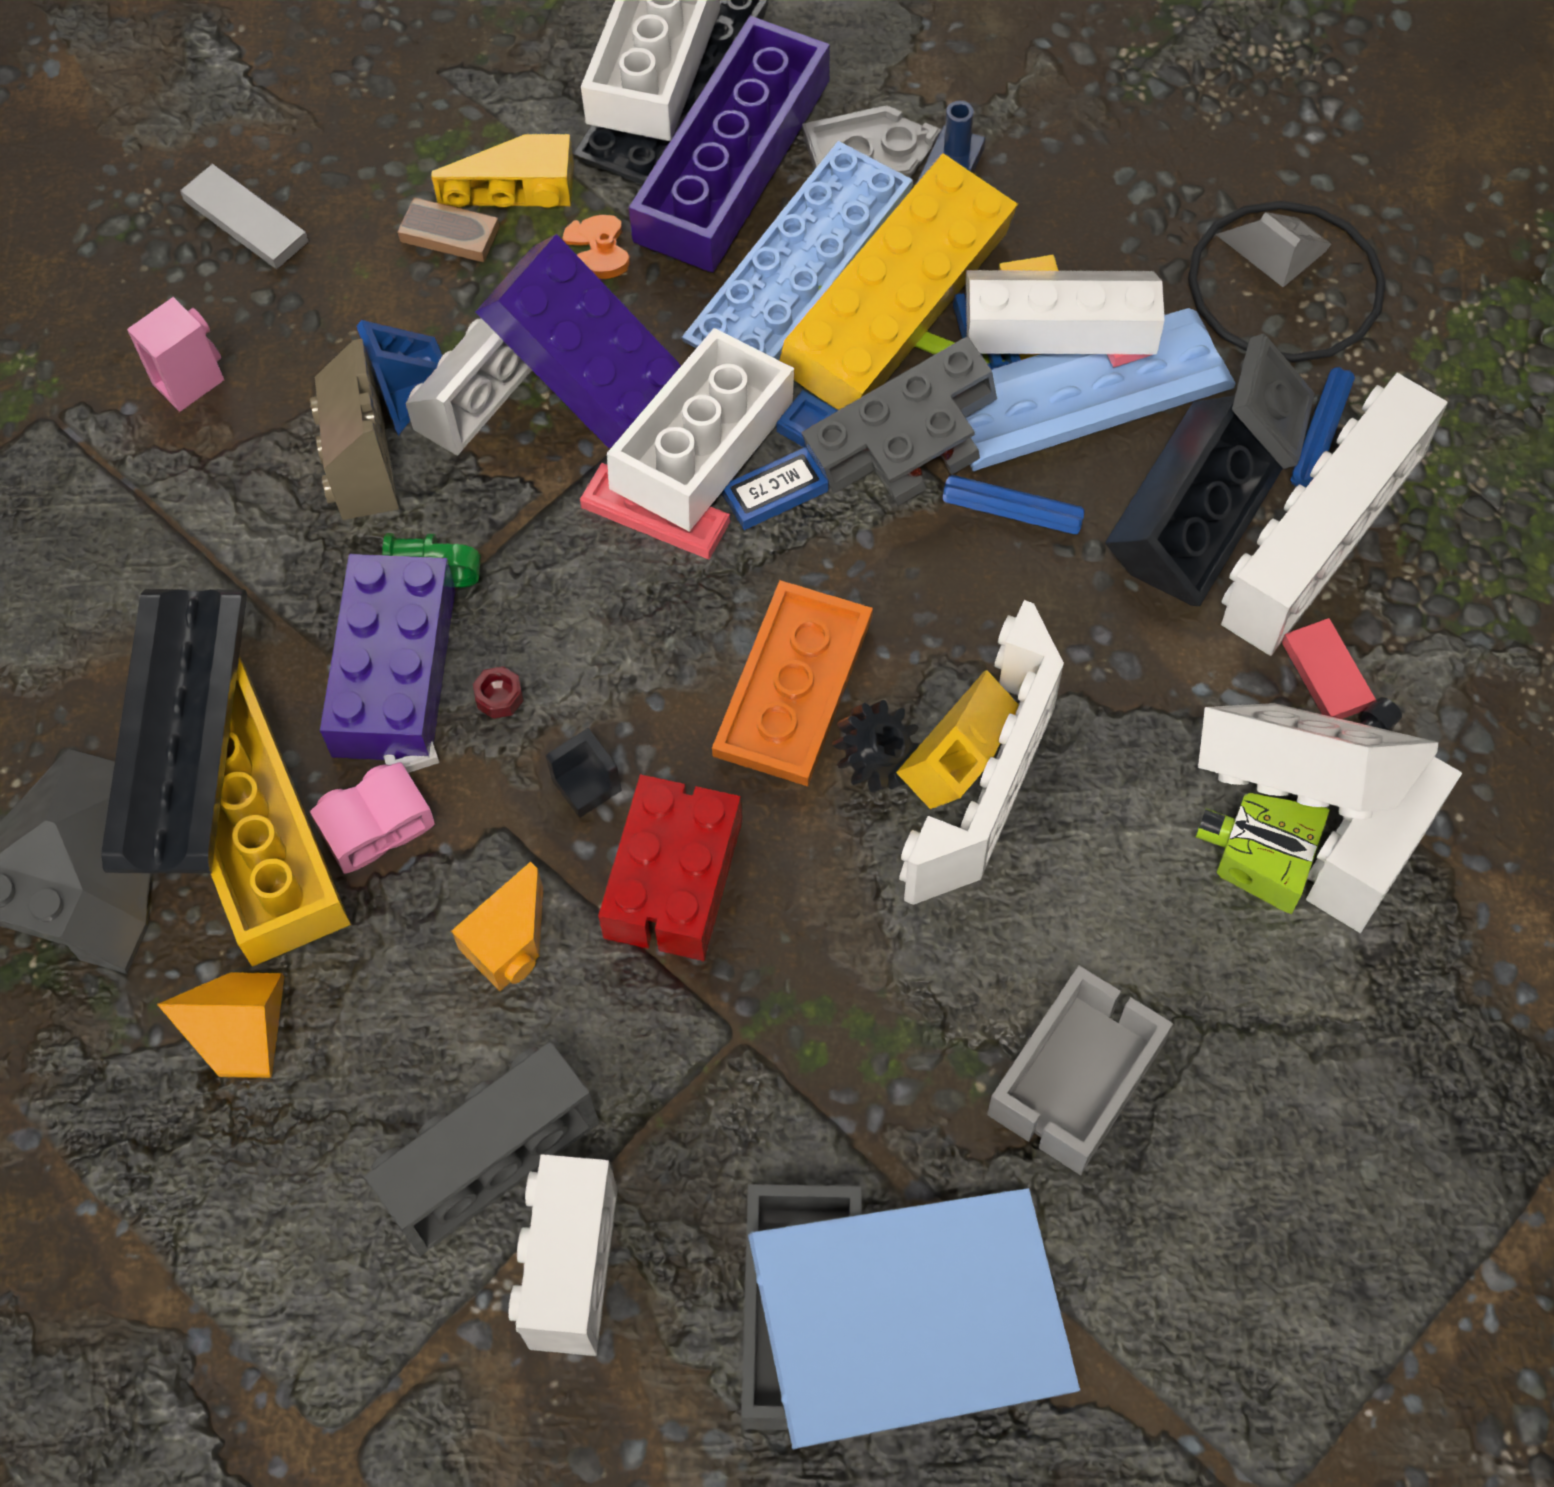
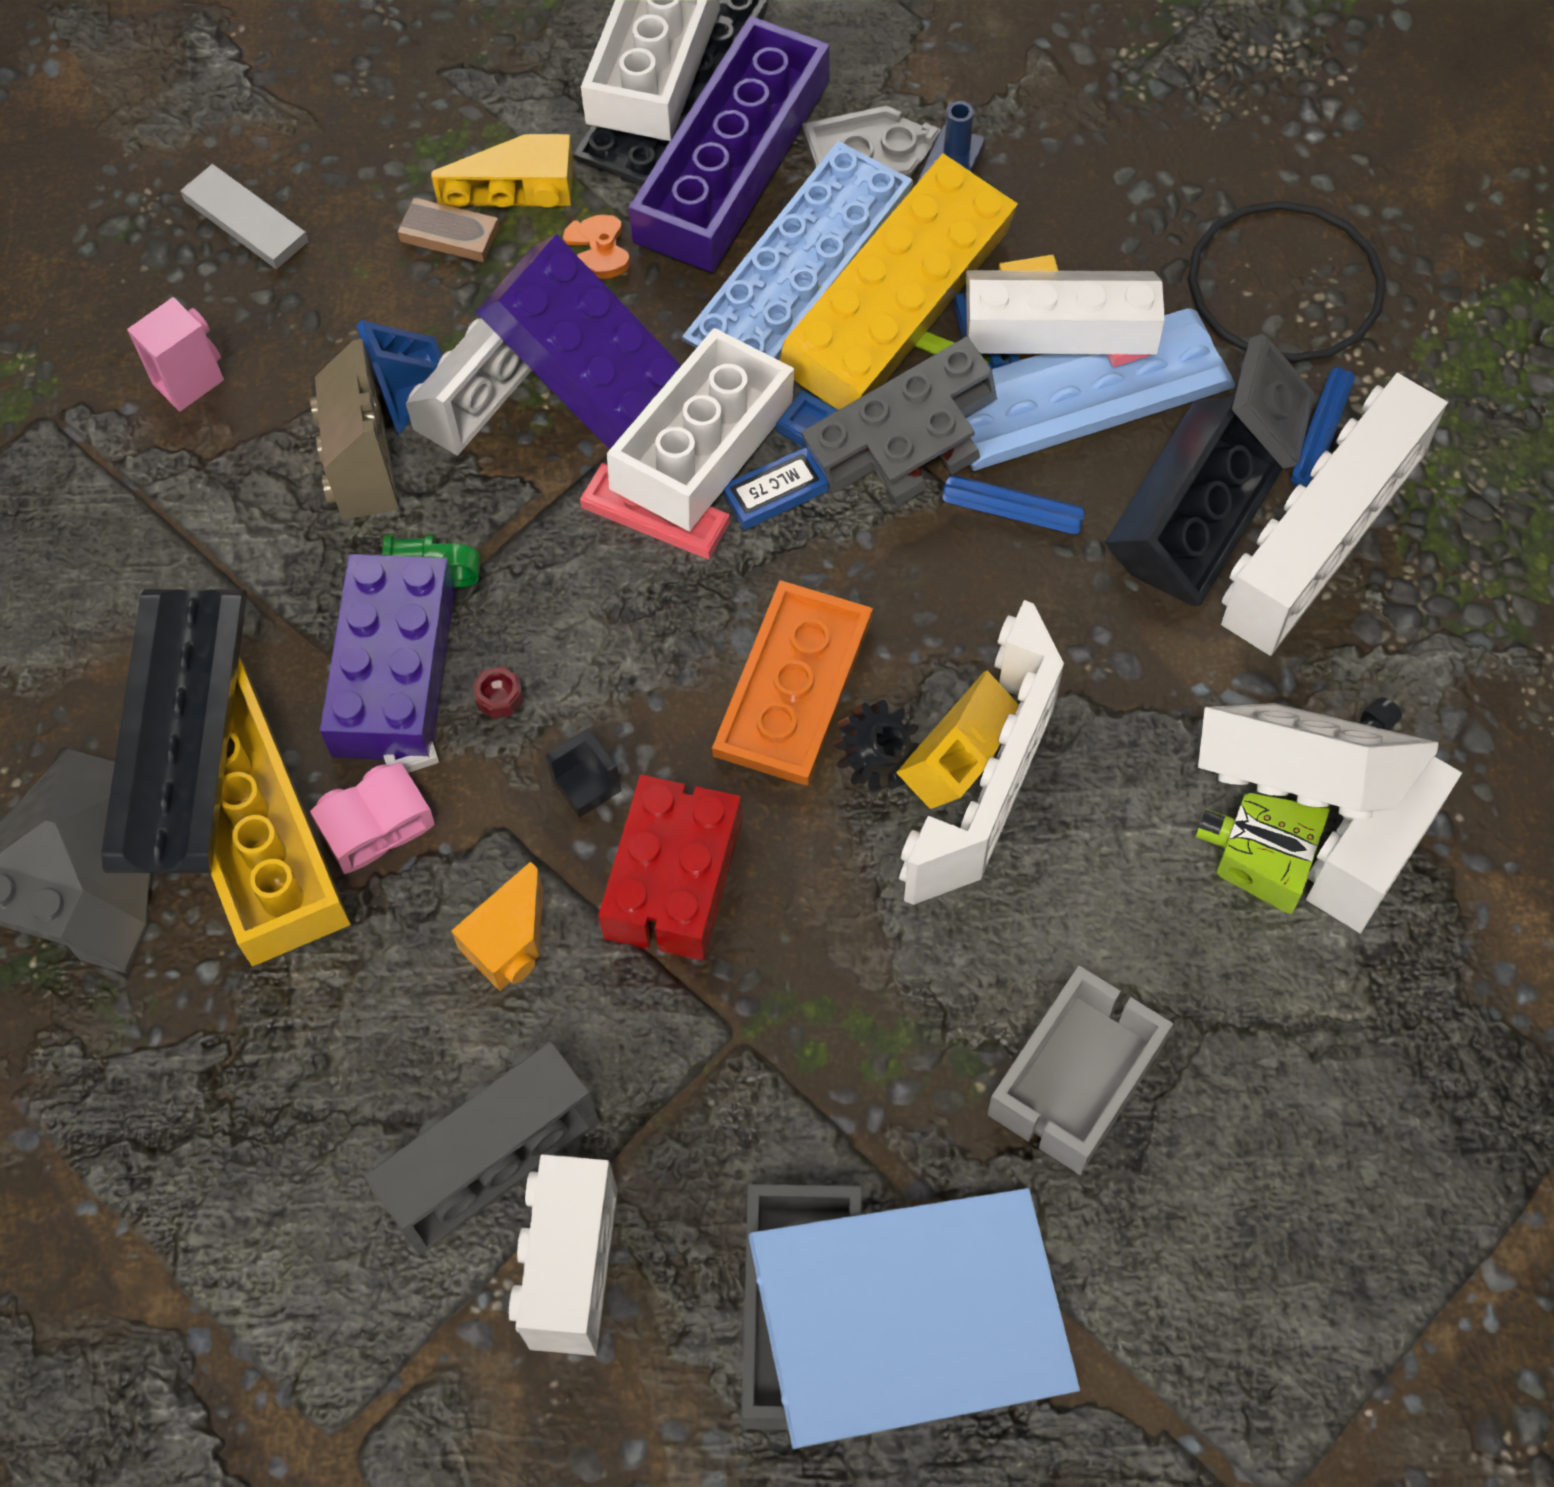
light orange slope [157,972,284,1078] -> none
light grey slope [1215,212,1331,287] -> none
coral tile [1282,618,1376,719] -> none

